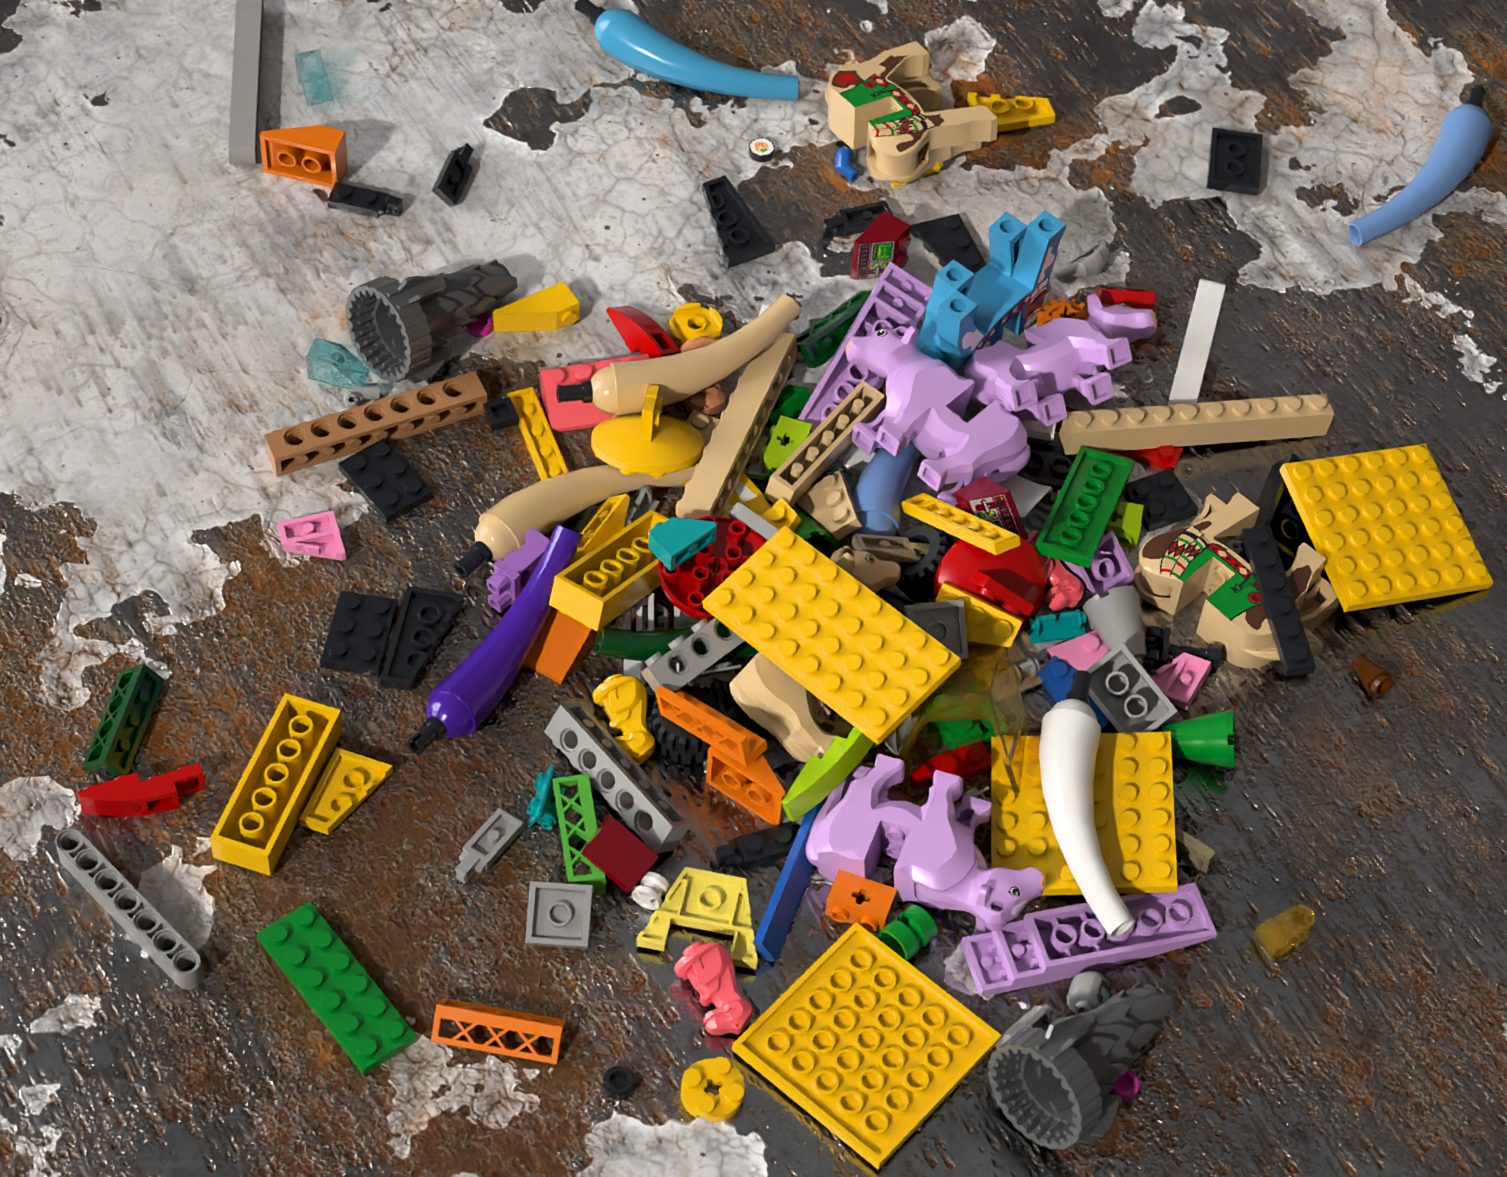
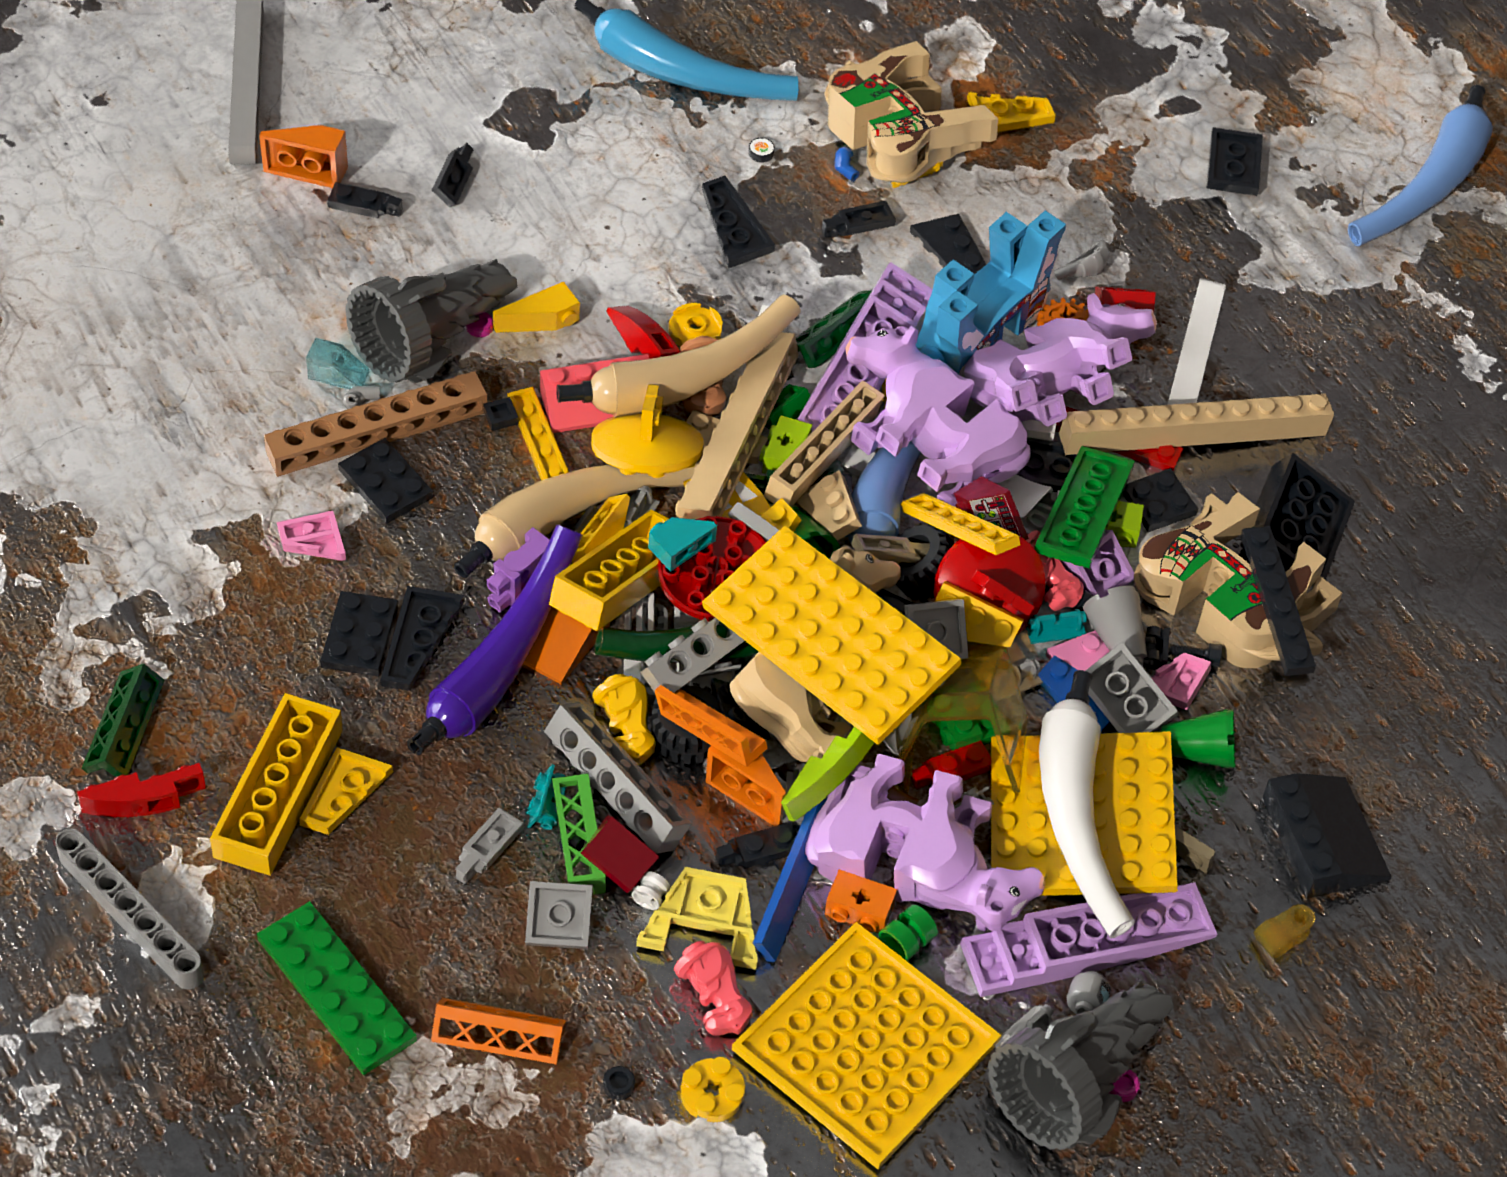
clear light blue slope [295,49,333,106] -> none
dark red slope [850,211,911,280] -> none
yellow plate [1279,444,1494,612] -> none
reddish brown cone [1352,655,1393,696] -> none
none -> black slope [1262,773,1392,899]

